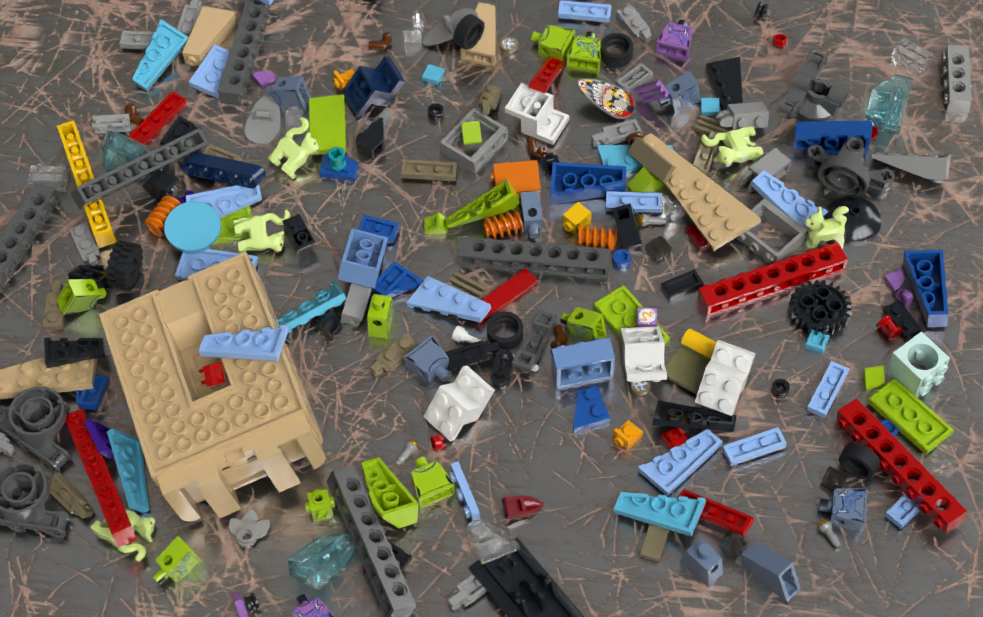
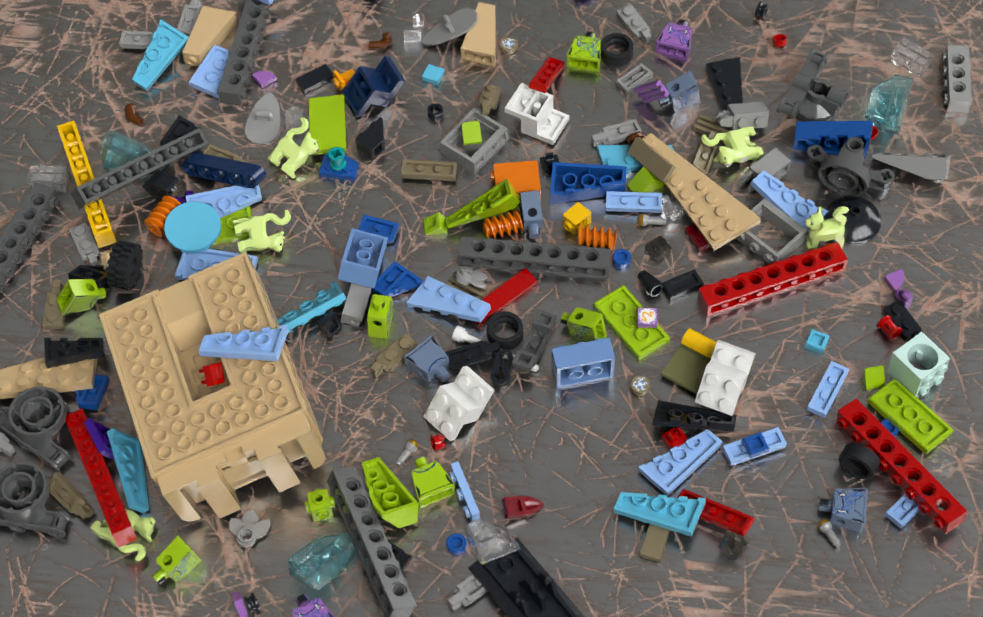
light grey hinge [92,113,131,134] -> none
red tile [127,91,187,149] -> none
sand blue torso [266,76,311,112] -> none
black slope [282,214,316,251] -> none
black tyre [453,14,485,50] -> none
reddish brown arm [526,137,547,158] -> none
lime torso [531,25,575,61] -> none
reddish brown arm [550,324,568,349] -> none
light blue plate [558,0,611,23] -> none
blue wing [573,385,610,432] -> none
shield [577,79,635,119] -> none
light orange bracket [612,420,643,451] -> none
black slope [613,203,643,250] -> none
white bracket [621,326,667,383] -> none
sand blue torso [680,538,723,588] -> none
medium azure tile [701,98,720,116] -> none
sand blue slope [741,541,801,603] -> none
black bush [771,379,790,399] -> none
black gear [789,279,852,335] -> none
clear smoke tile [820,466,848,492] -> none
blue wedge [903,250,948,327] -> none
none -> black tile [295,64,334,94]
none -> blue tile [446,533,467,555]
none -> light grey plate [455,266,488,289]
none -> black cone [637,270,663,297]
none -> blue tile [742,432,770,458]

